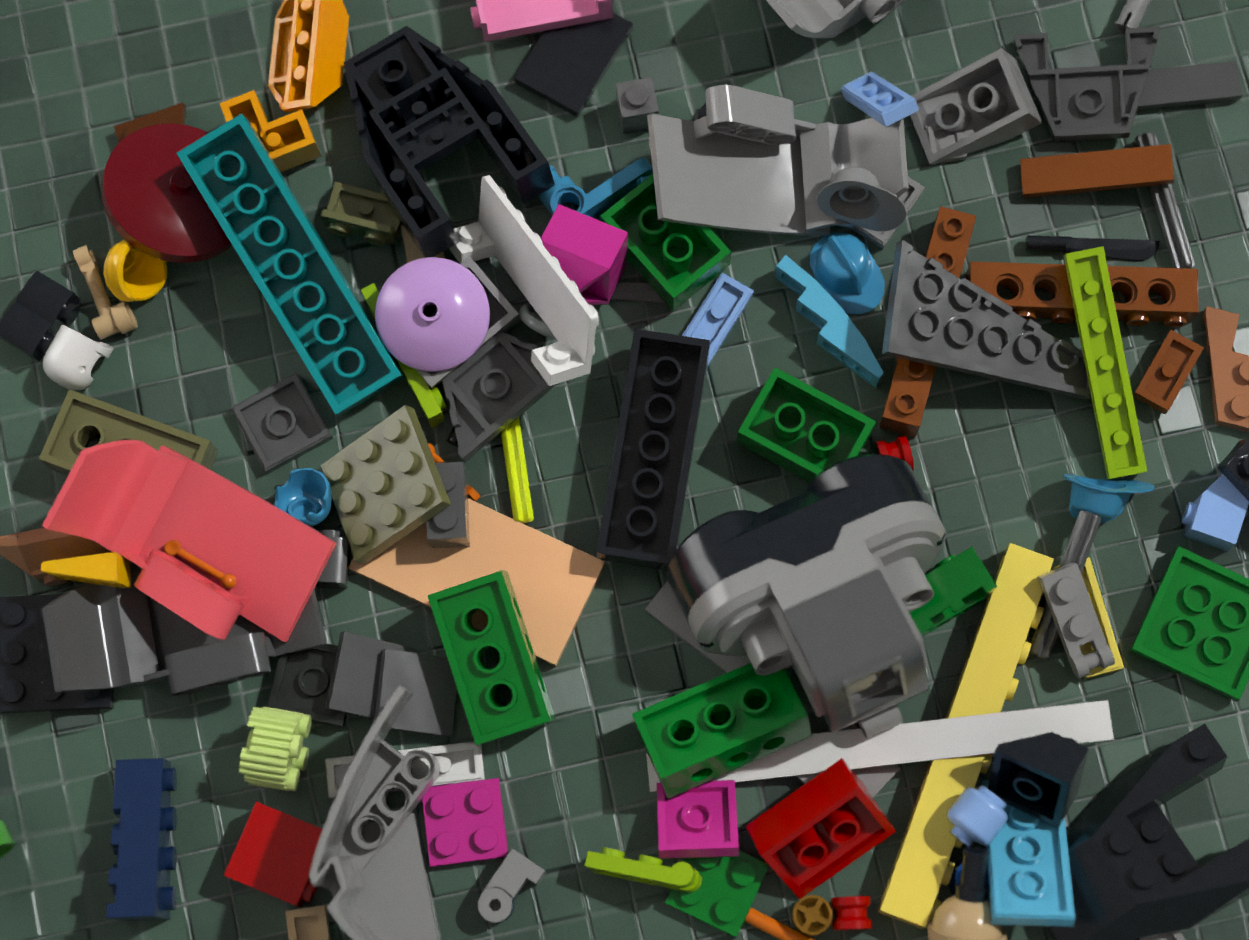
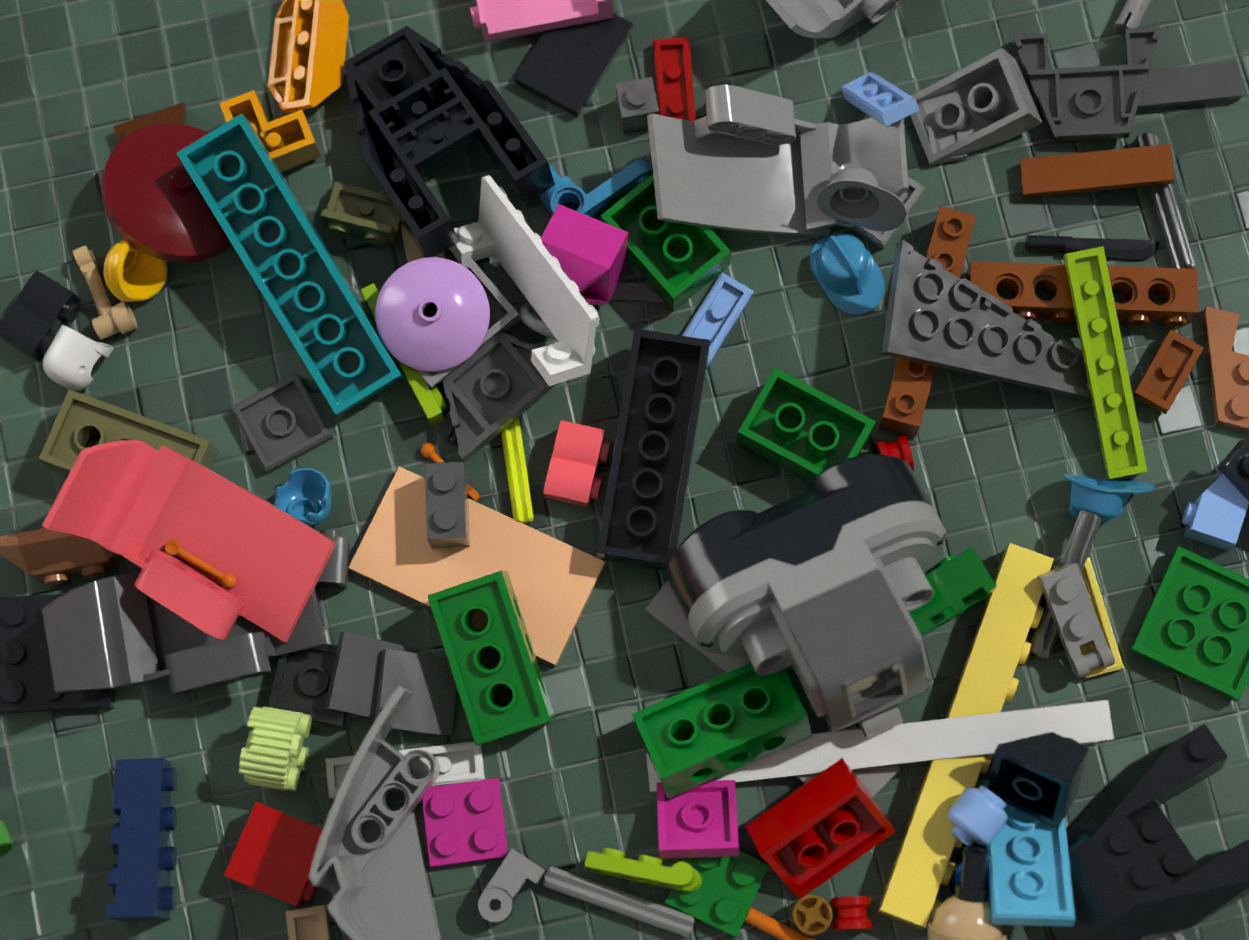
yellow slope [41,552,131,588] -> none
olive plate [321,405,451,564] -> none
medium azure slope [775,255,884,388] -> none
none -> coral brick [543,420,611,508]
none -> light grey axle [543,867,695,937]
none -> red tile [653,37,696,121]

